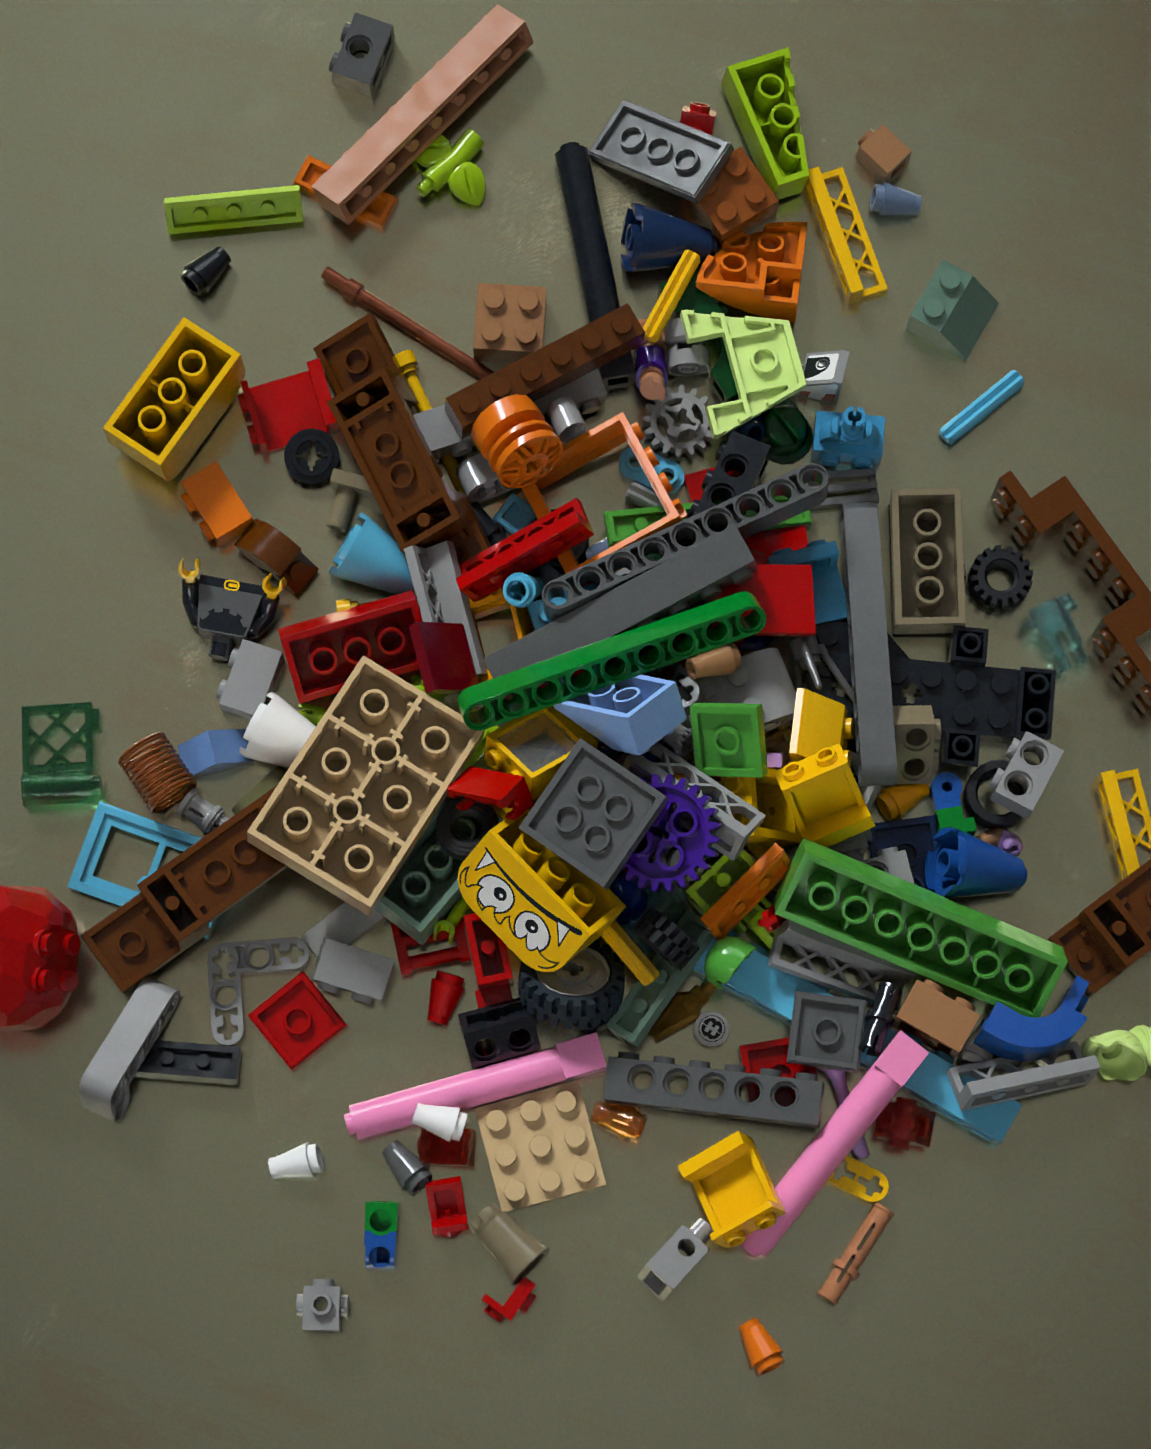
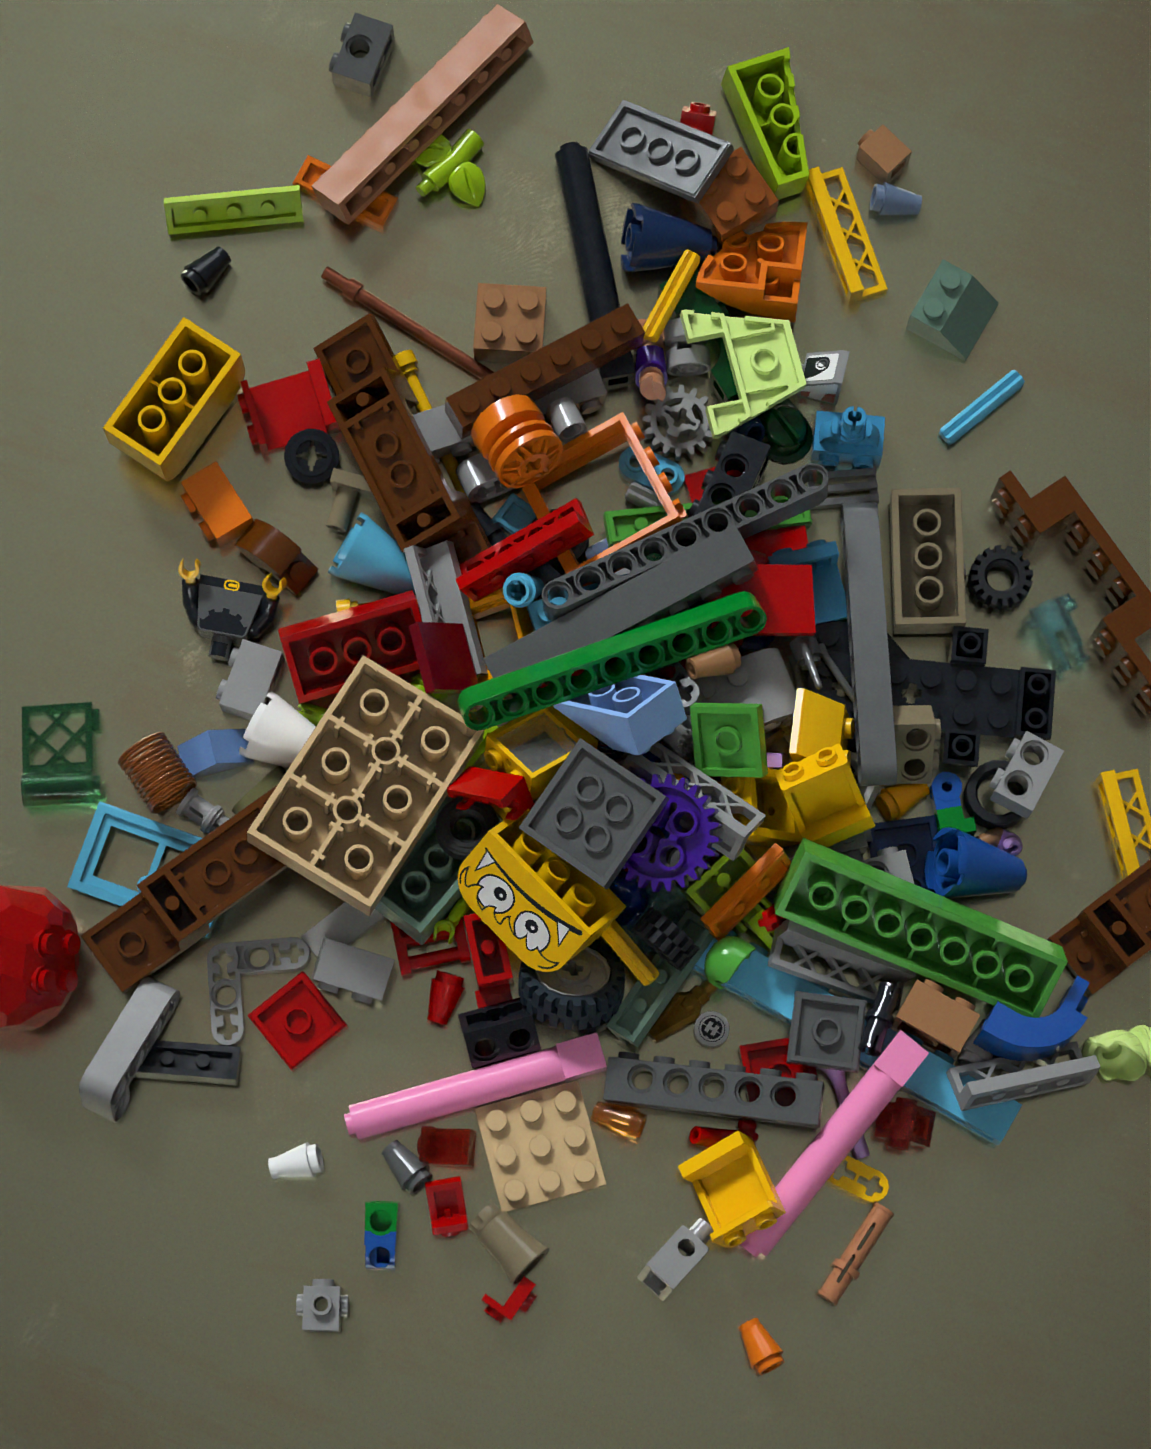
white cone [412,1103,467,1142] -> none
none -> red arm [689,1119,759,1148]

